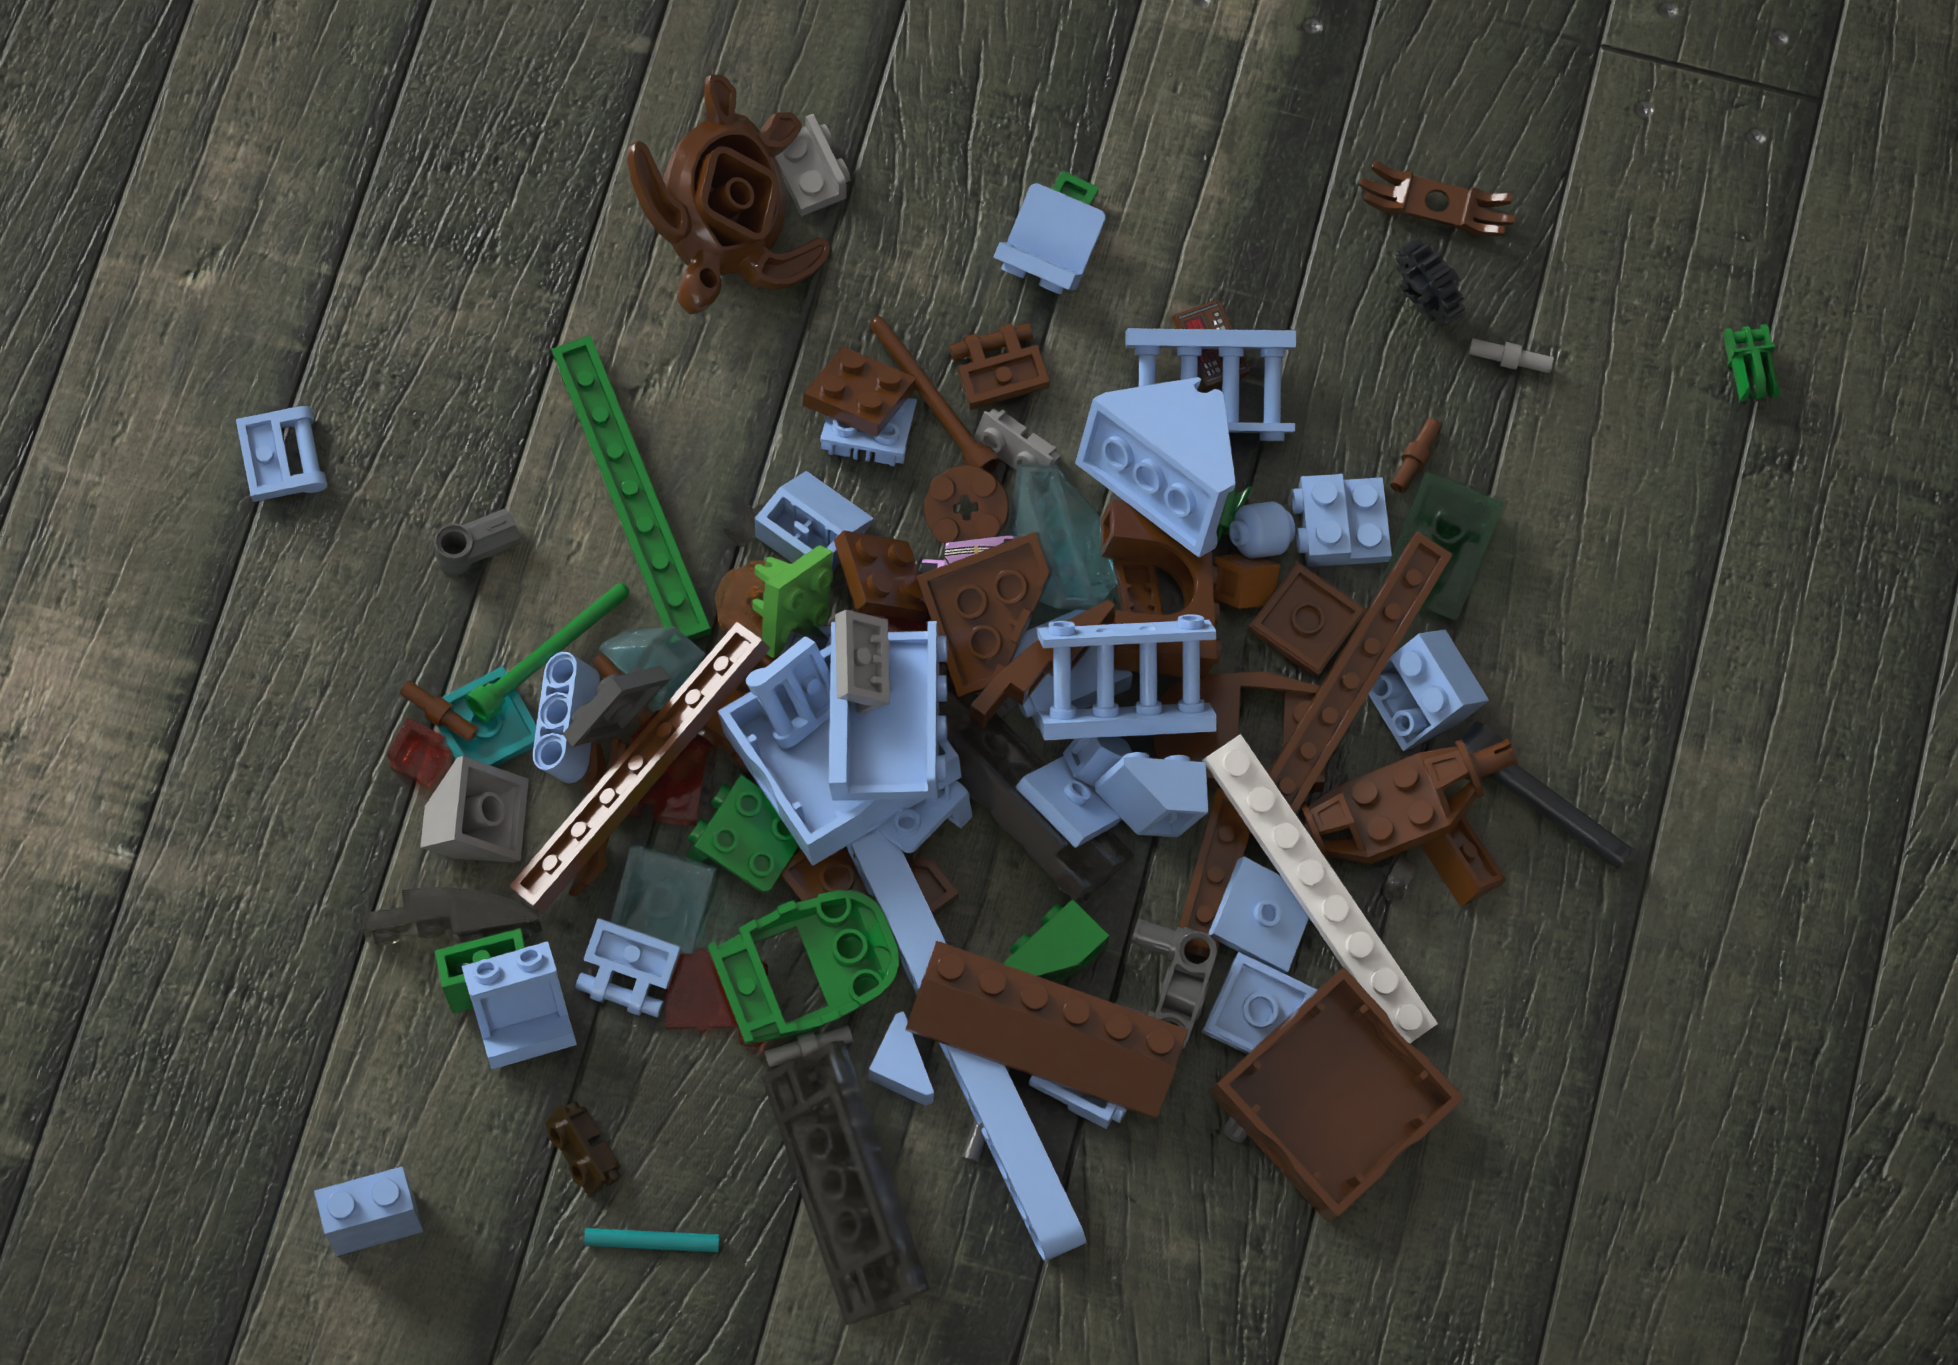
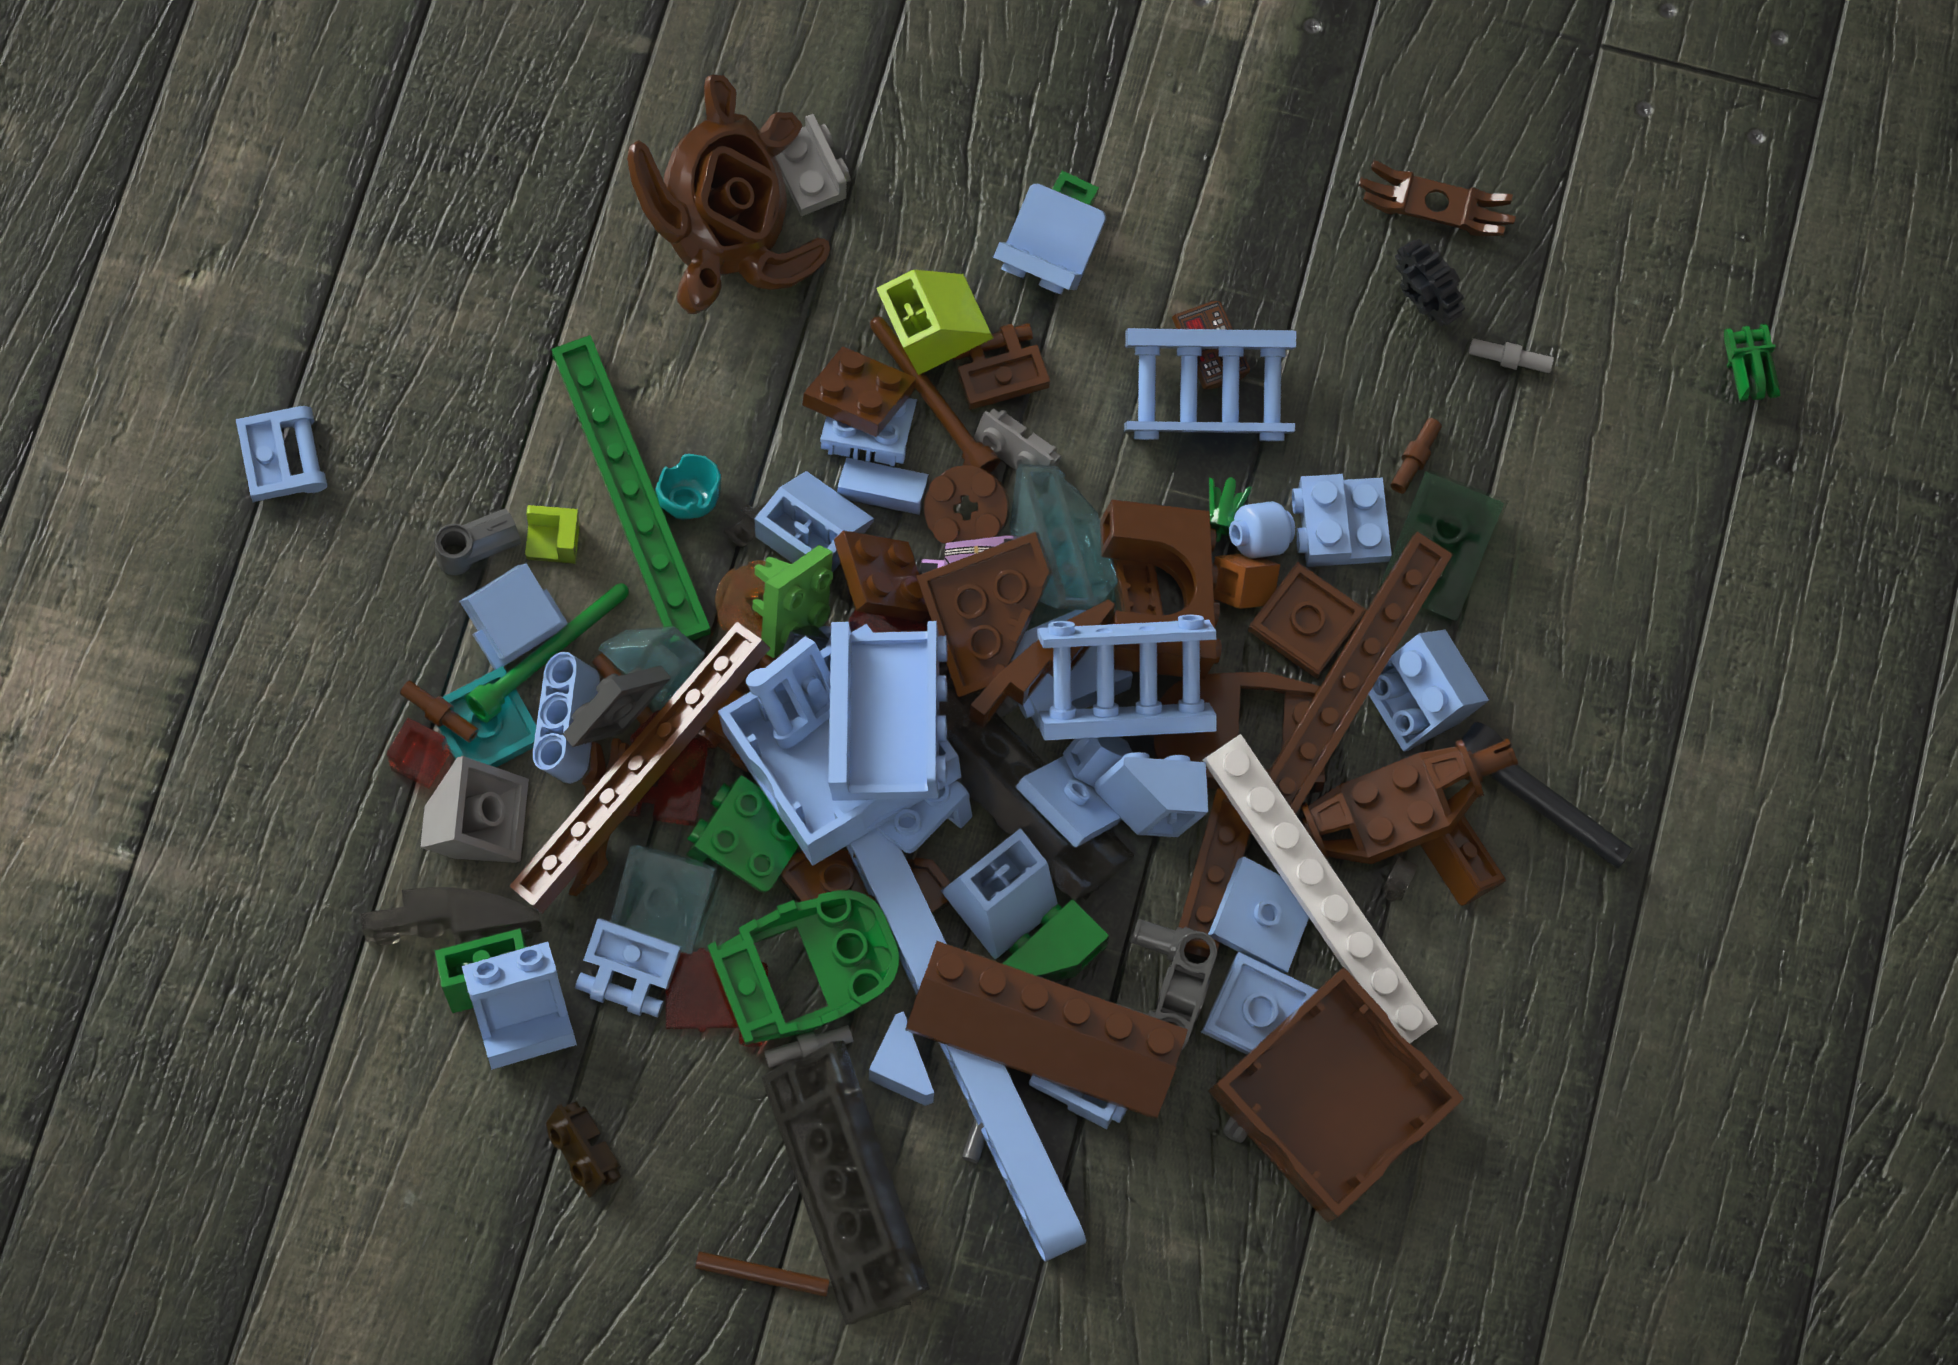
light blue brick [314,1166,424,1256] -> none
teal bar [584,1228,720,1252] -> none
light grey bracket [835,610,891,714] -> none
light blue ladder [1075,377,1236,558] -> none
none -> light blue plate [459,563,568,670]
none -> lime panel [525,505,580,564]
none -> teal hair [655,454,722,520]
none -> reddish brown bar [695,1251,830,1297]
none -> light blue slope [837,457,929,515]
none -> lime slope [876,269,993,375]
none -> light blue slope [941,828,1057,960]

